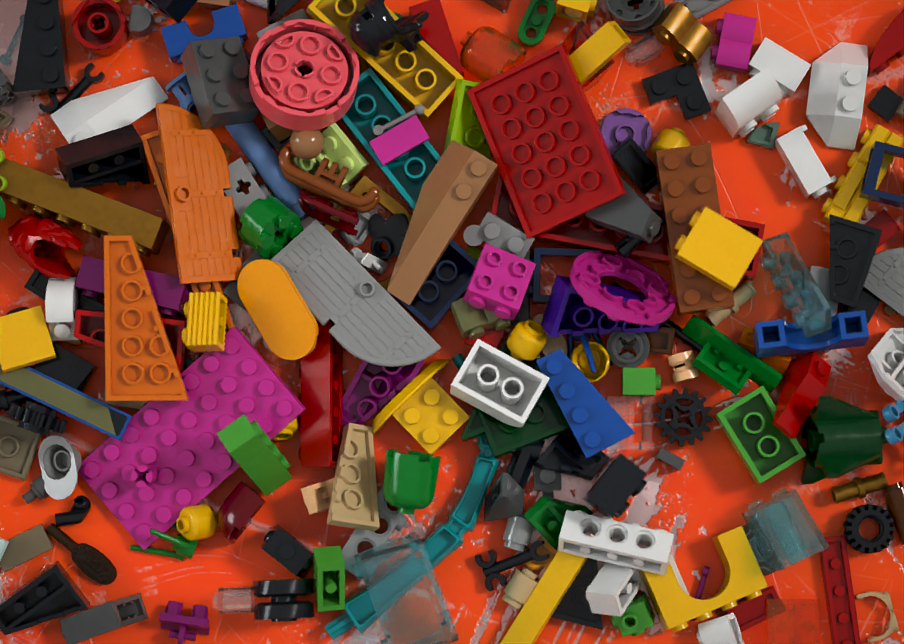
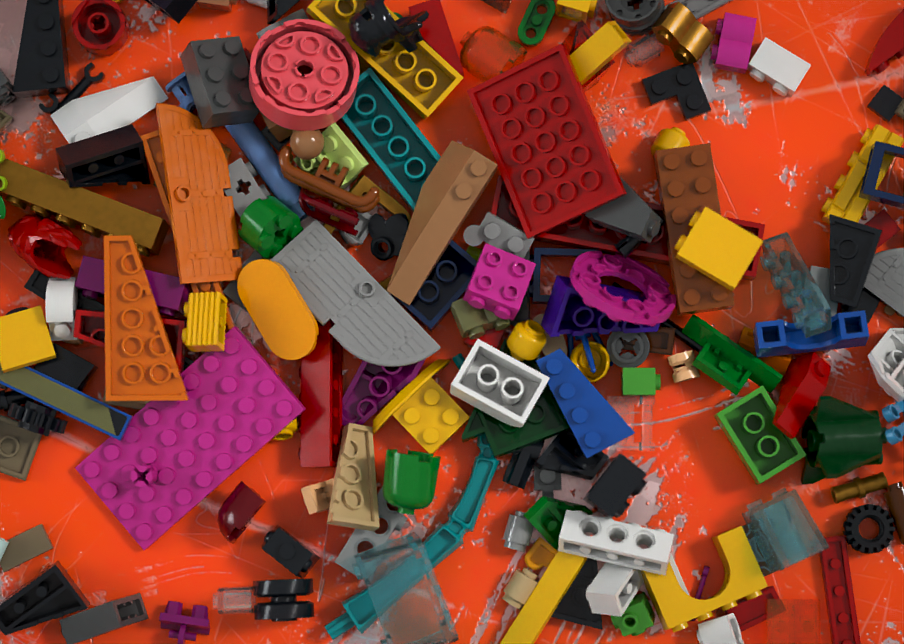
clear light blue hinge [0,14,25,65] -> none
dark grey cylinder [22,475,49,504] -> none
light grey piece [38,435,82,500] -> none
dark brown piece [46,523,117,585] -> none
black arm [55,495,91,527] -> none
flat silver brick [129,5,155,37] -> none
green plant [130,524,199,561] -> none
blue arch [160,4,249,65] -> none
yellow head [176,504,218,541] -> none
bright green brick [217,415,293,496] -> none
bright green brick [313,546,345,612] -> none
white piece [349,247,389,274] -> none
dark pink tile [369,115,430,166] -> none
light grey hinge [373,104,425,136] -> none
lime wing [443,79,493,161] -> none
black bar [475,540,550,591] -> none
dark grey slope [484,472,525,522] -> none
medium lavender tile [600,108,652,159] -> none
black tile [610,136,657,195] -> none
black gear [653,388,713,447] -> none
dark grey tile [655,448,685,471] -> none
tan pin [705,280,757,327] -> none
white brick [714,67,783,139] -> none
sand green tile [746,122,780,150] -> none
white brick [774,125,837,199] -> none
white wedge [805,42,868,151] -> none
tan cap [855,591,899,643] -> none

